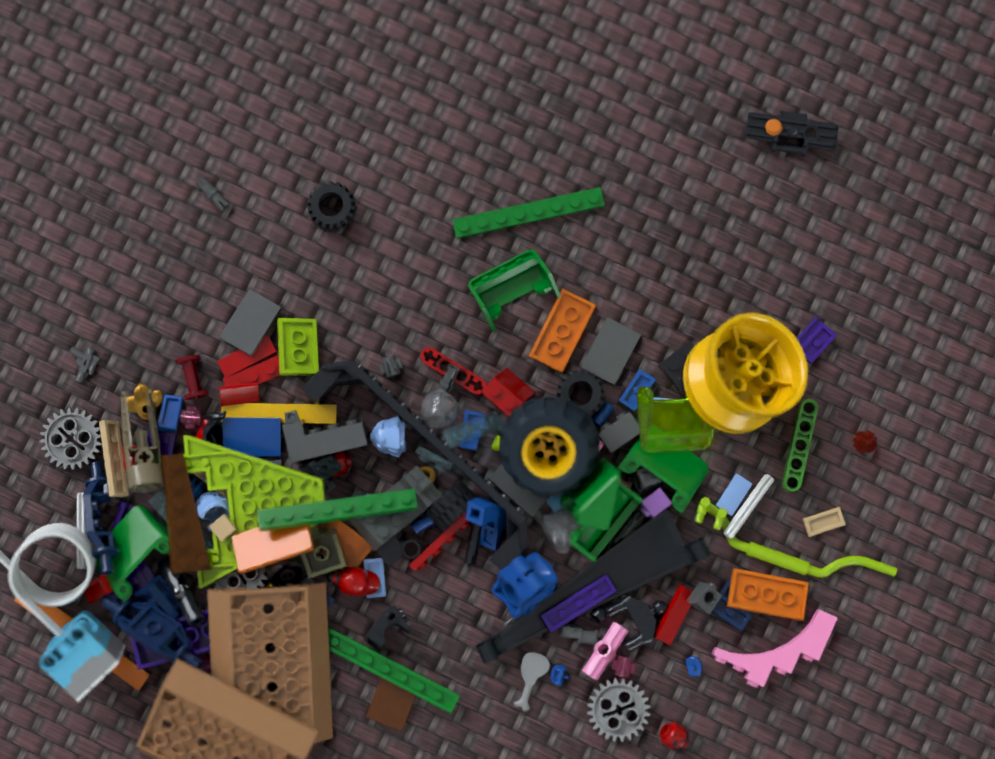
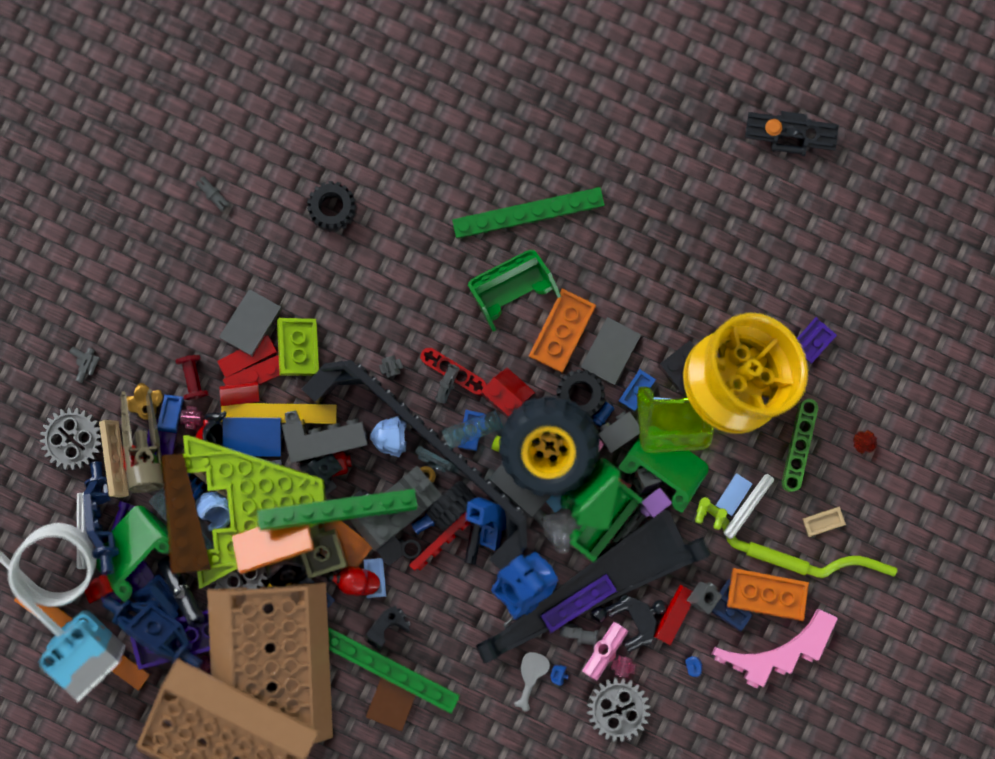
tan tile [209,513,237,541] -> none
clear piece [420,389,460,429] -> none
red head [659,722,689,751] -> none

